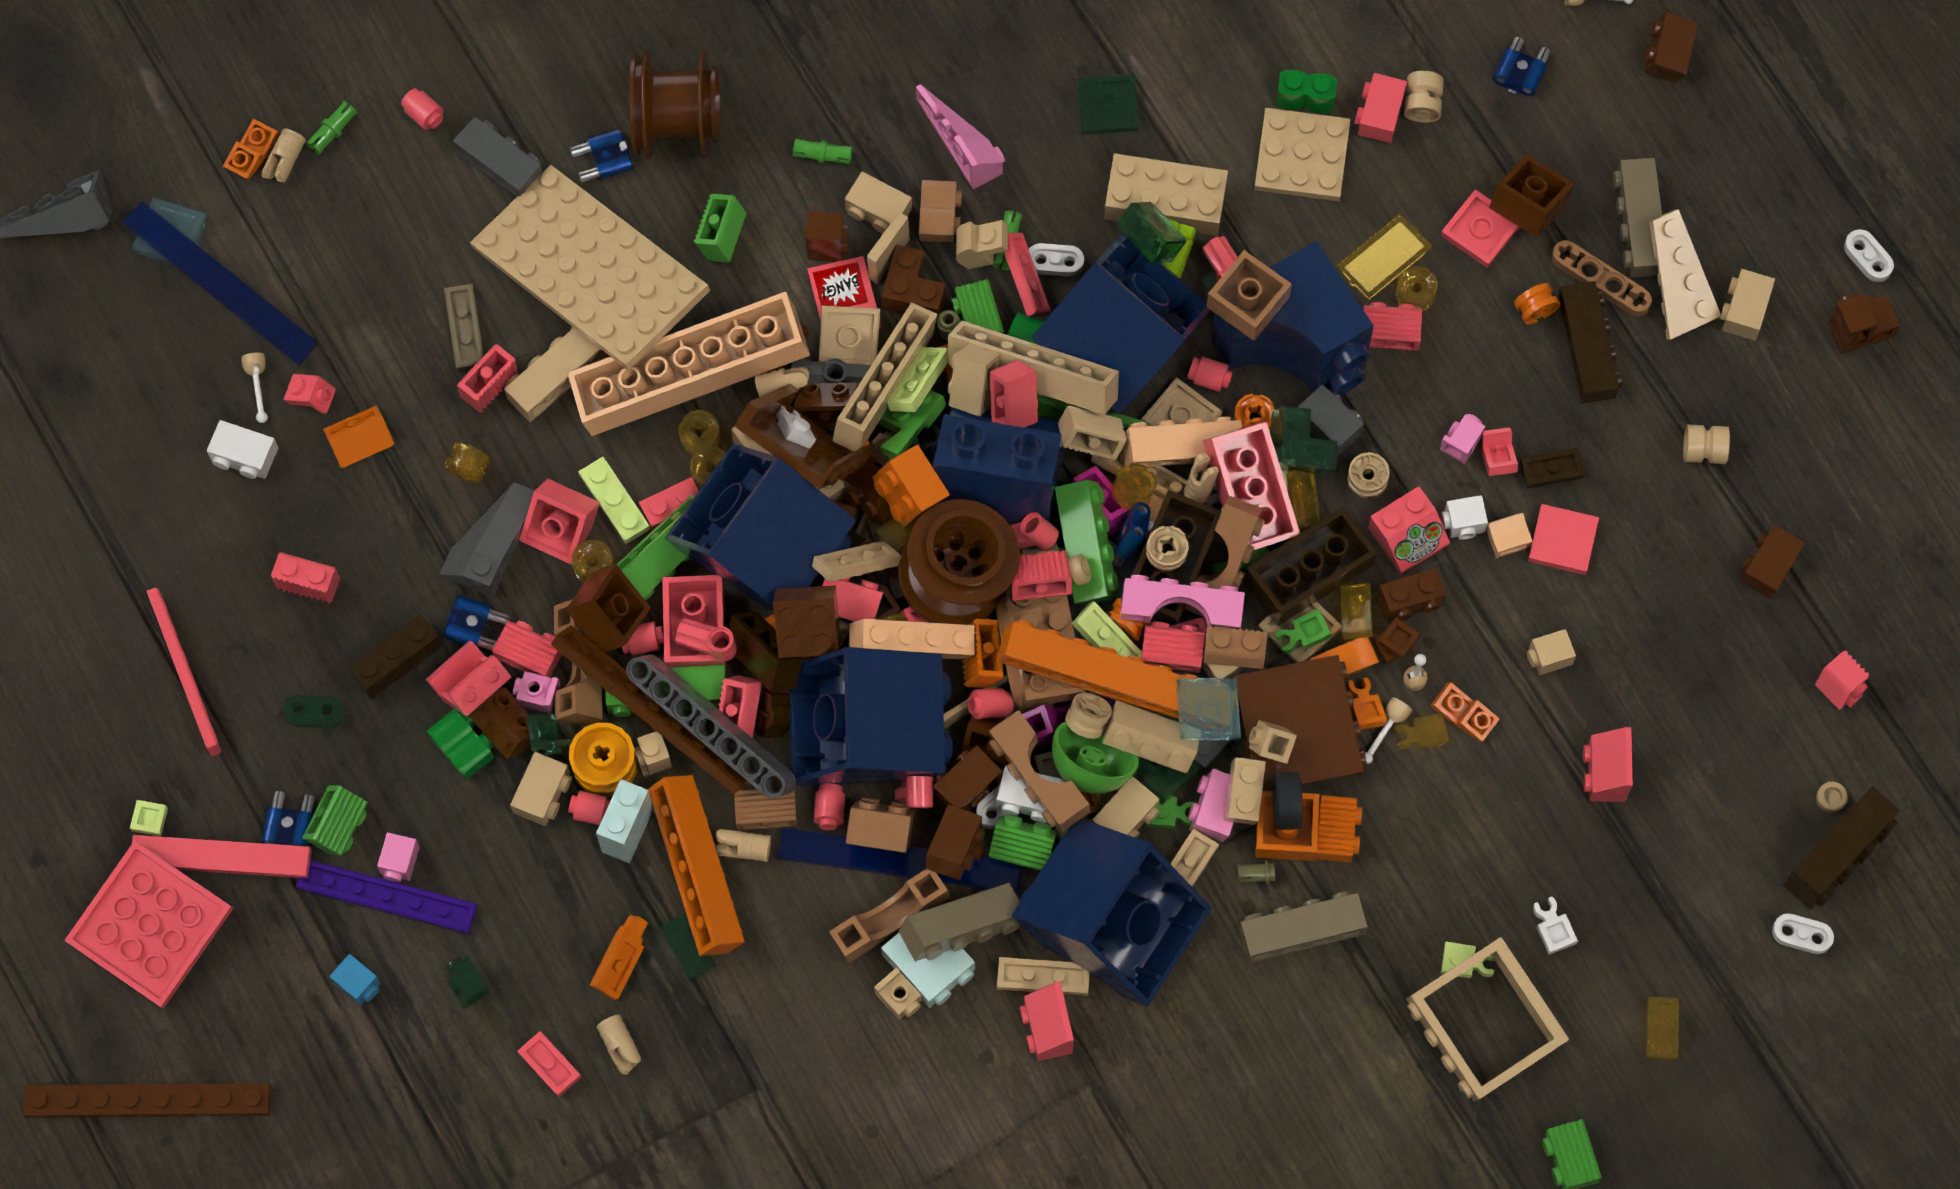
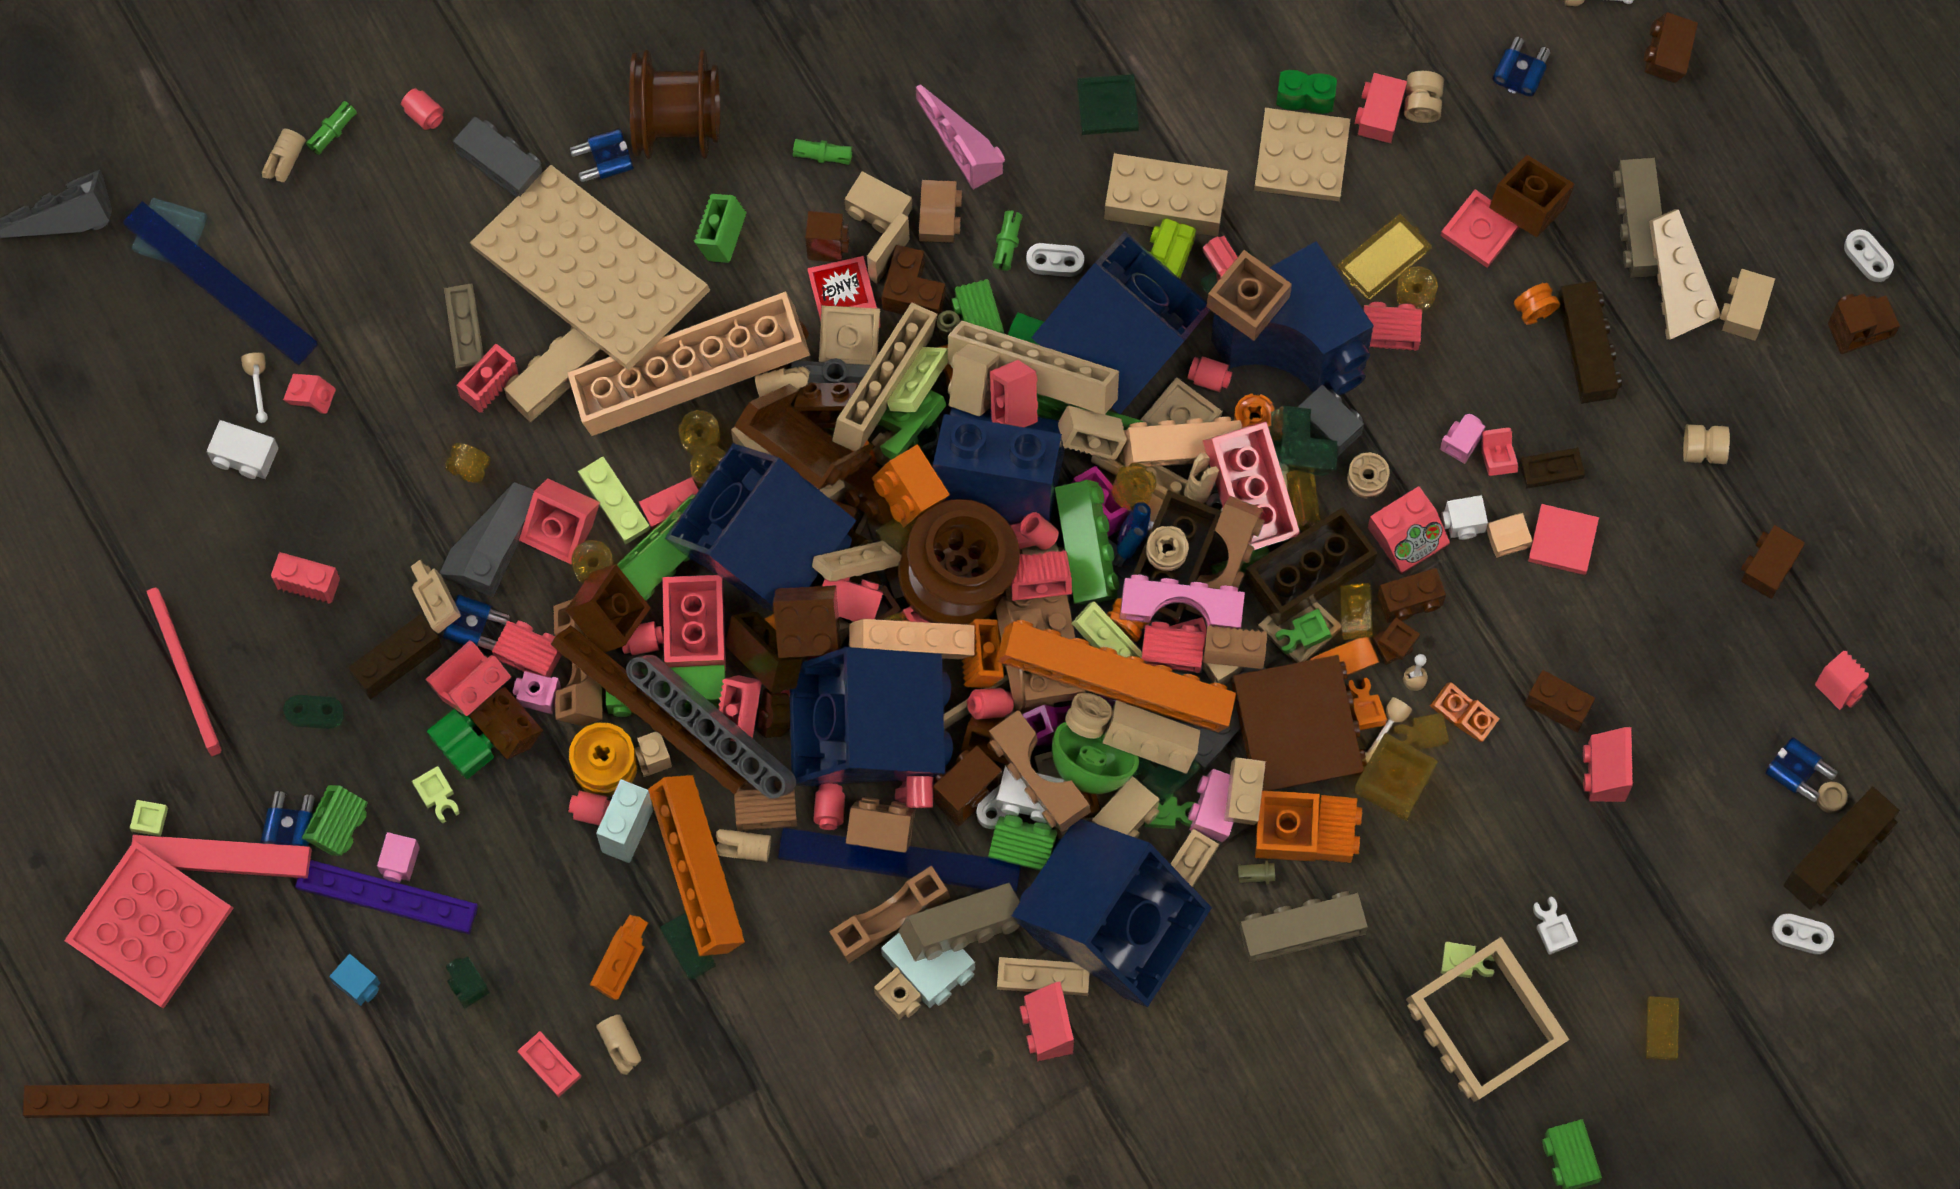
orange slope [223,118,280,180] -> none
orange panel [323,405,394,468] -> none
tan brick [510,752,572,826] -> none
clear green bracket [526,713,572,756] -> none
coral piece [675,618,737,662] -> none
white plate [775,405,816,449] -> none
reddish brown brick [926,805,985,880] -> none
tan brick [956,220,1008,269] -> none
coral tile [1004,233,1051,317] -> none
tan tile [1069,554,1091,585] -> none
clear green brick [1116,202,1187,263] -> none
clear light blue tile [1177,678,1241,740] -> none
tan brick [1249,720,1297,764] -> none
black tyre [1273,771,1303,830] -> none
tan brick [1527,629,1576,675] -> none
medium nougat beam [1552,240,1652,317] -> none
none -> tan hinge [411,560,461,633]
none -> yellowish green plate [412,766,460,823]
none -> clear yellow brick [1354,733,1438,821]
none -> reddish brown brick [1525,670,1595,733]
none -> clear blue piece [1765,737,1837,802]

